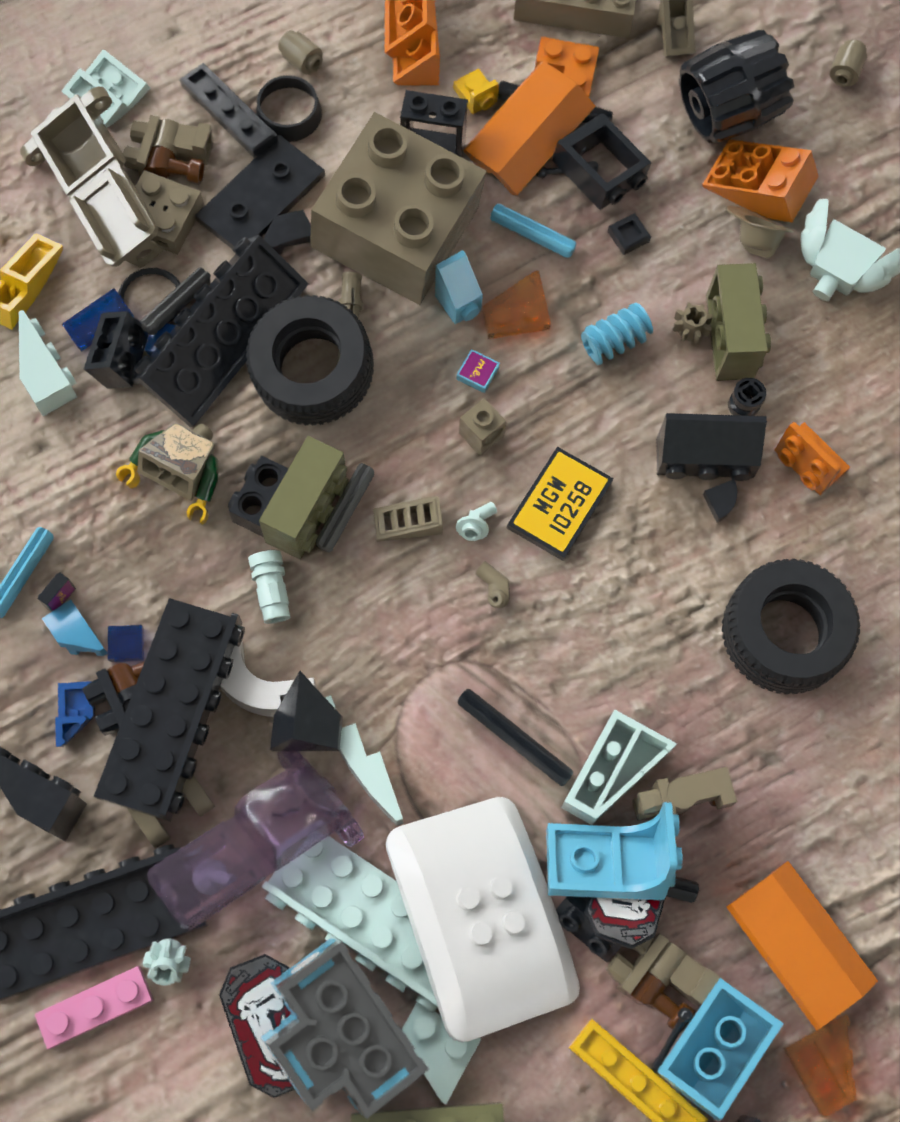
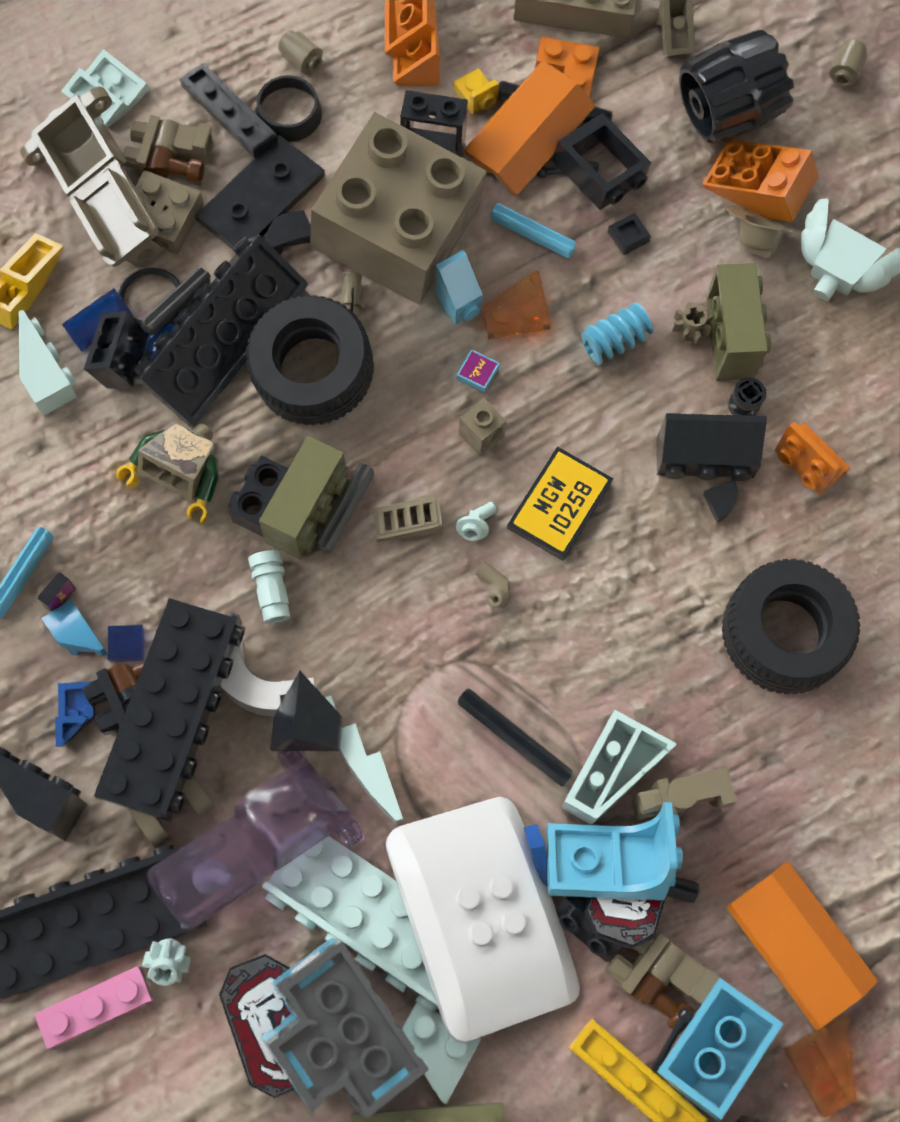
none -> blue slope [524,824,558,897]

